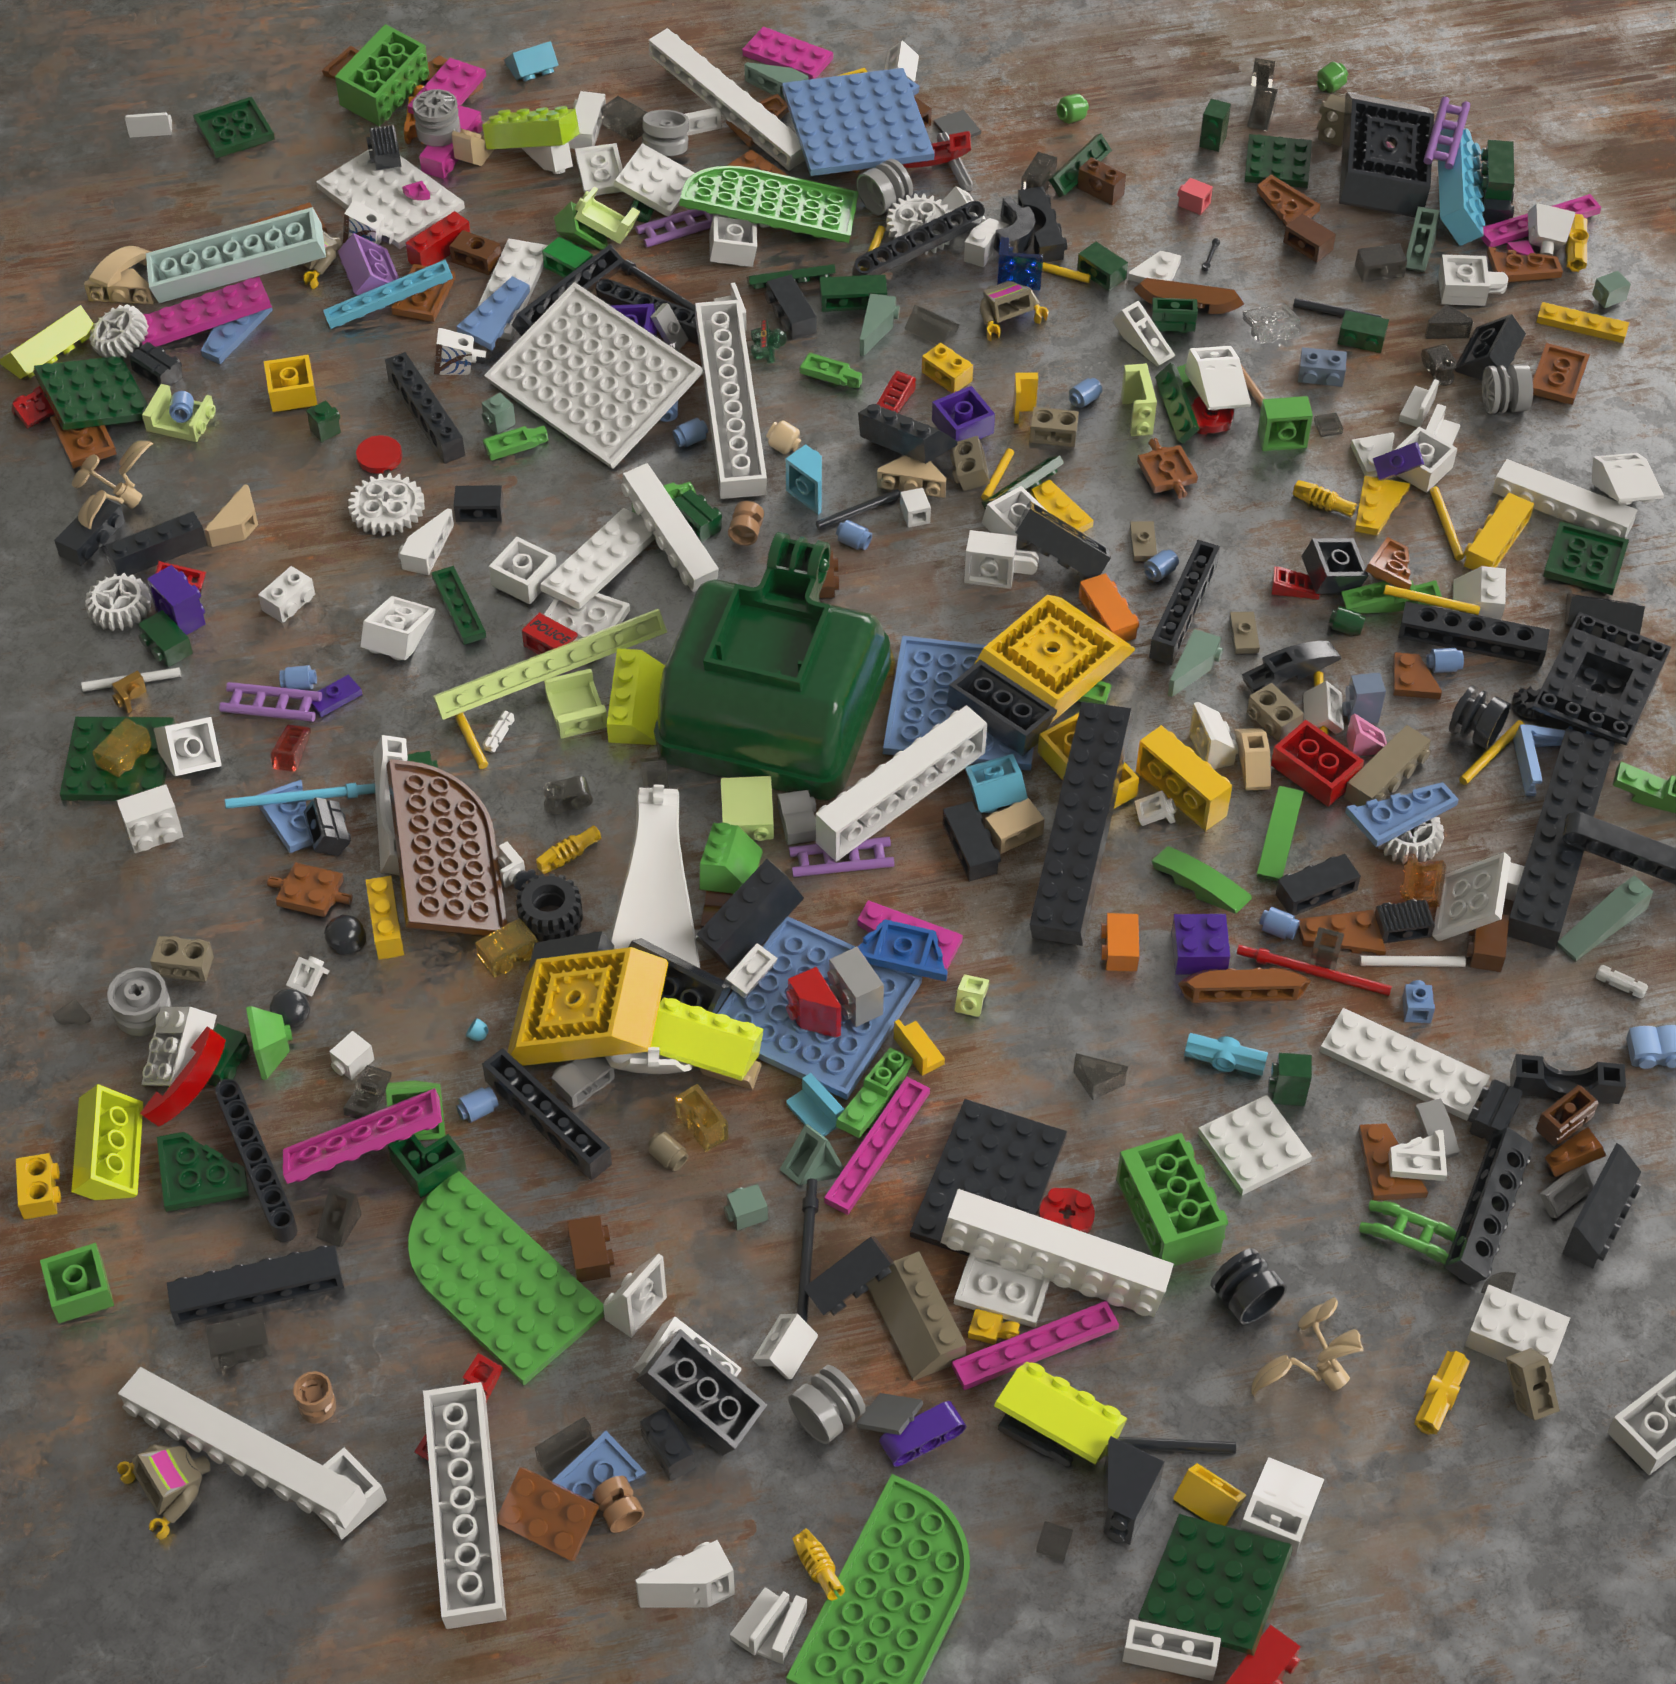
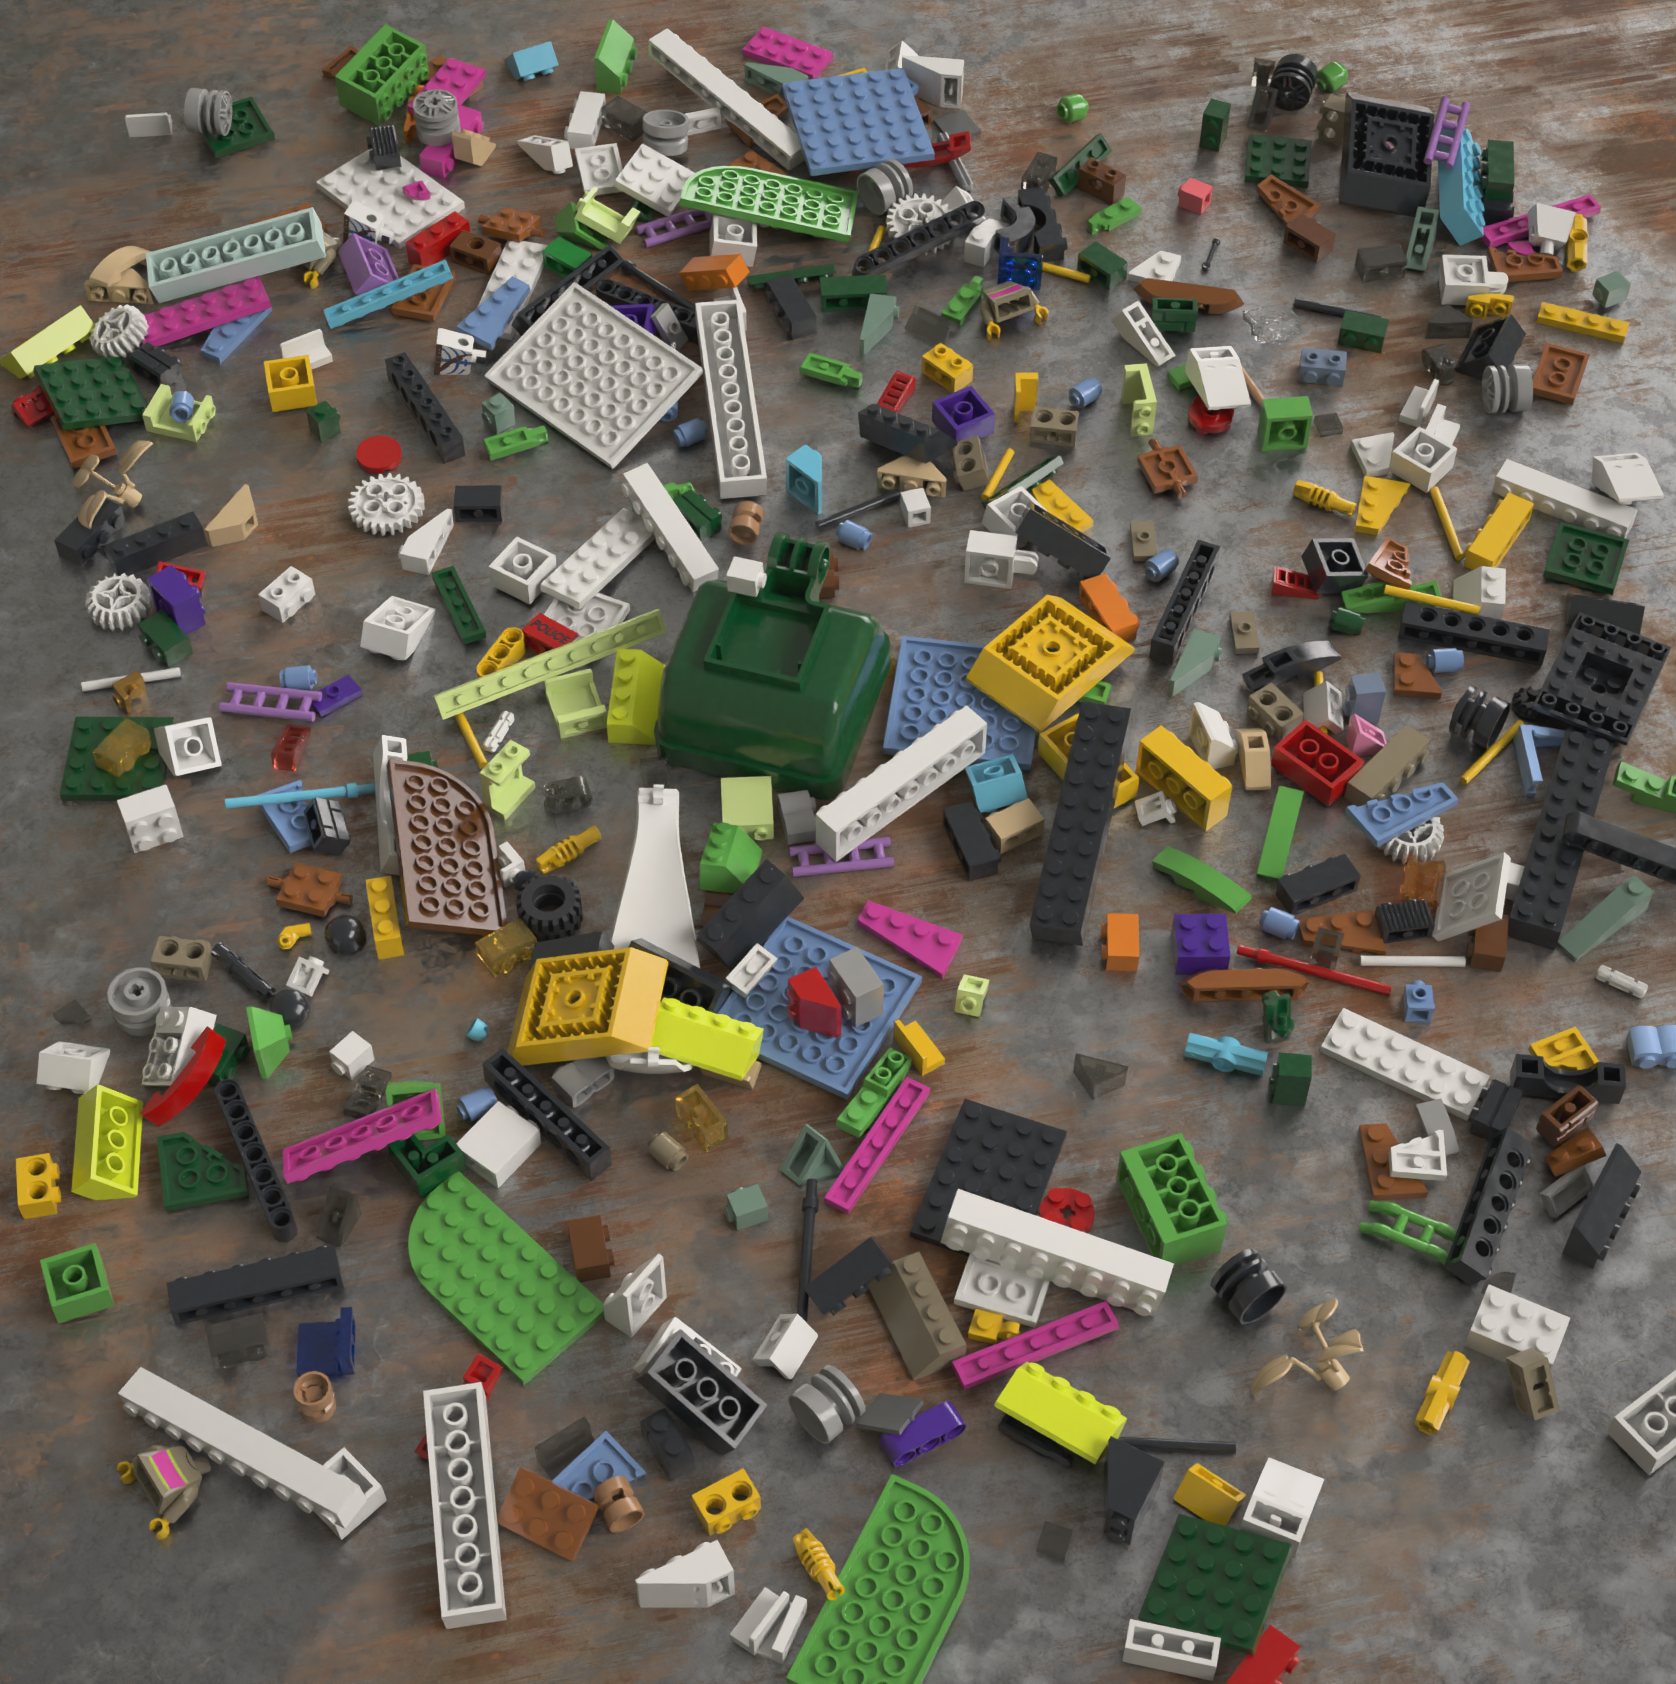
lime brick [482,106,580,150] -> none
clear green hips [751,319,787,364] -> none
tan head [766,420,802,455] -> none
medium azure panel [786,1073,844,1136] -> none
blue wing [851,919,948,982] -> none
black slope [946,660,1057,756] -> none
dark green plate [1155,363,1200,443] -> none
white plate [1198,1095,1312,1195] -> none
dark purple plate [1372,442,1424,481] -> none
none -> white slope [37,1041,110,1094]
none -> light grey wheel [184,88,232,136]
none -> black pin [211,942,276,1002]
none -> yellow arm [277,923,312,949]
none -> white panel [279,329,333,369]
none -> clear blue bracket [296,1307,356,1377]
none -> white brick [456,1101,541,1188]
none -> yellow beam [476,627,525,678]
none -> dark orange plate [478,208,546,243]
none -> yellowish green panel [480,740,535,821]
none -> bright green slope [594,19,638,94]
none -> orange brick [679,254,750,291]
none -> yellow brick [691,1468,761,1536]
none -> white brick [726,556,767,597]
none -> white slope [902,55,964,109]
none -> bright green hinge [941,276,984,326]
none -> bright green hinge [1087,197,1142,235]
none -> dark green hips [1262,991,1295,1042]
none -> black wheel [1267,54,1318,111]
none -> yellow slope [1464,294,1514,320]
none -> yellow wing [1528,1026,1599,1071]

